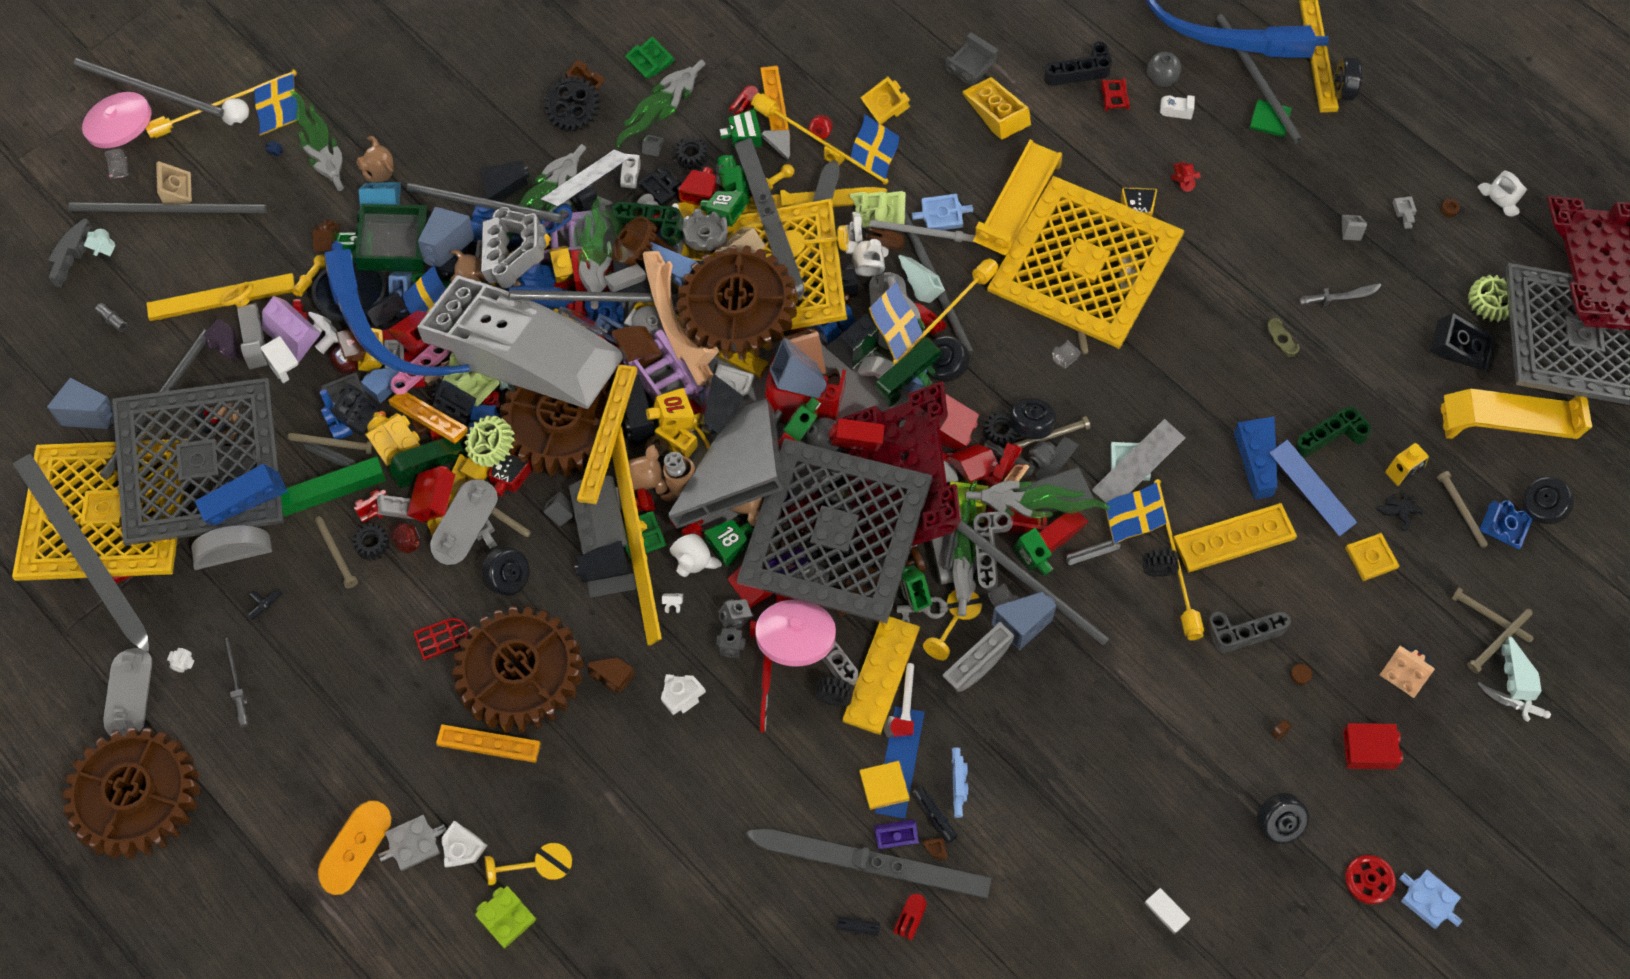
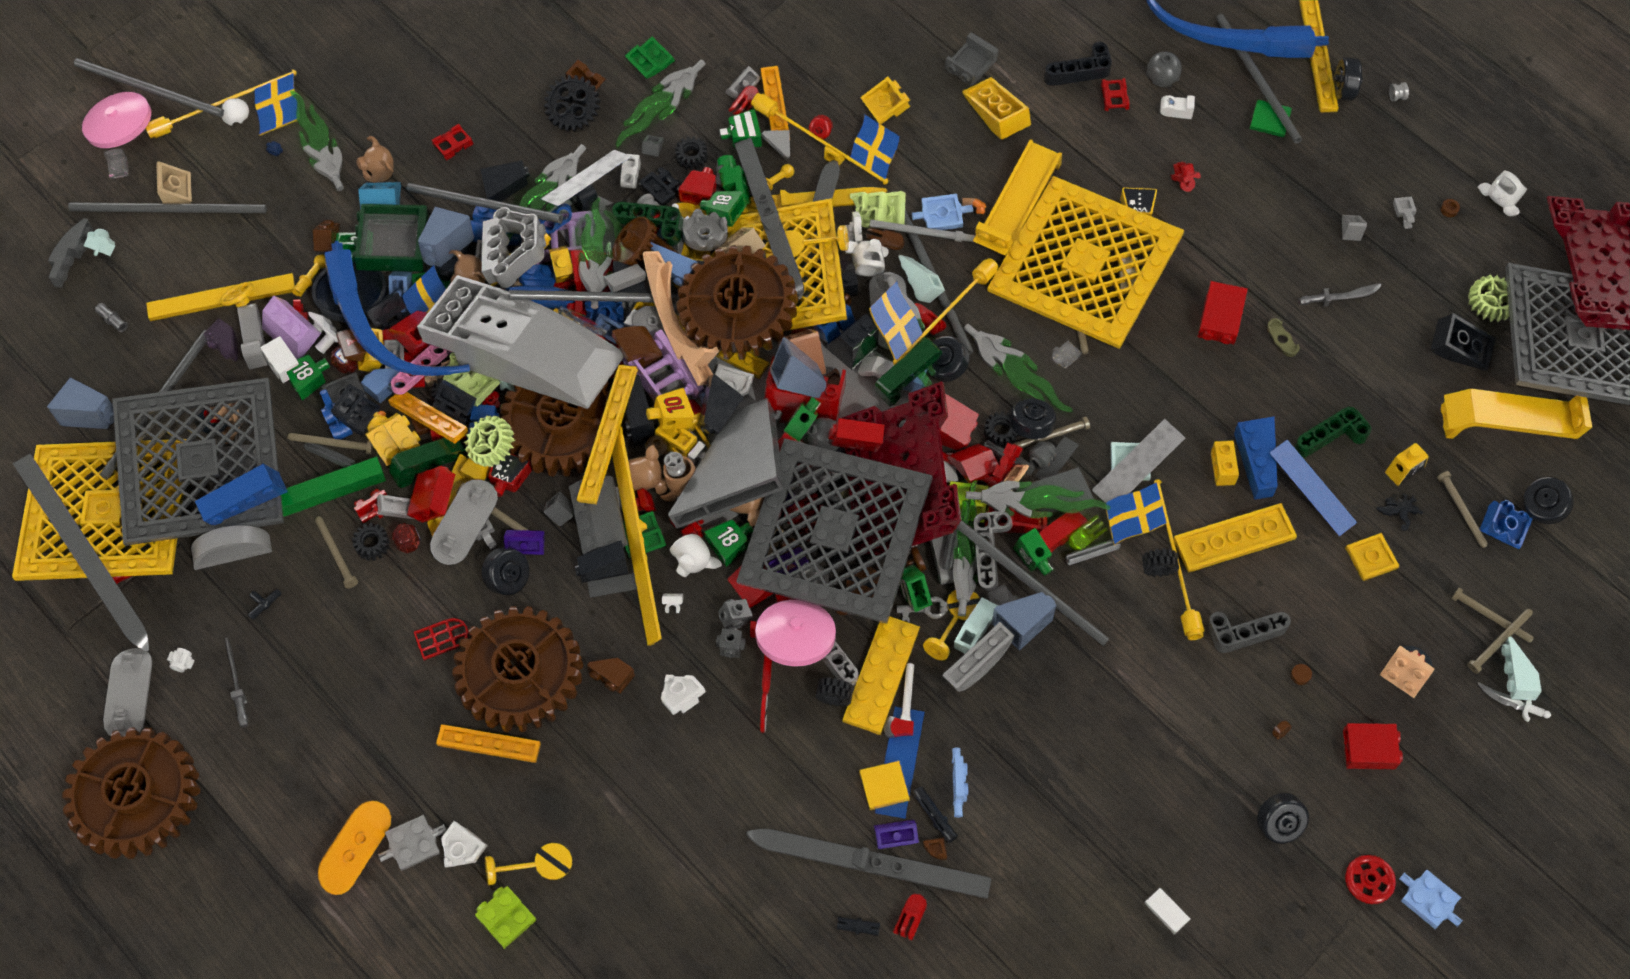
none -> green torso [286,355,330,400]
none -> red piece [432,124,473,161]
none -> dark purple slope [504,530,545,555]
none -> white tile [687,441,706,464]
none -> light grey slope [725,66,761,99]
none -> light aqua slope [954,598,998,654]
none -> orange arm [962,198,986,214]
none -> clear neon green piece [964,324,1073,412]
none -> clear neon green arm [1069,514,1108,550]
none -> red slope [1198,281,1248,345]
none -> yellow brick [1211,441,1239,486]
none -> light grey wheel [1389,82,1409,101]

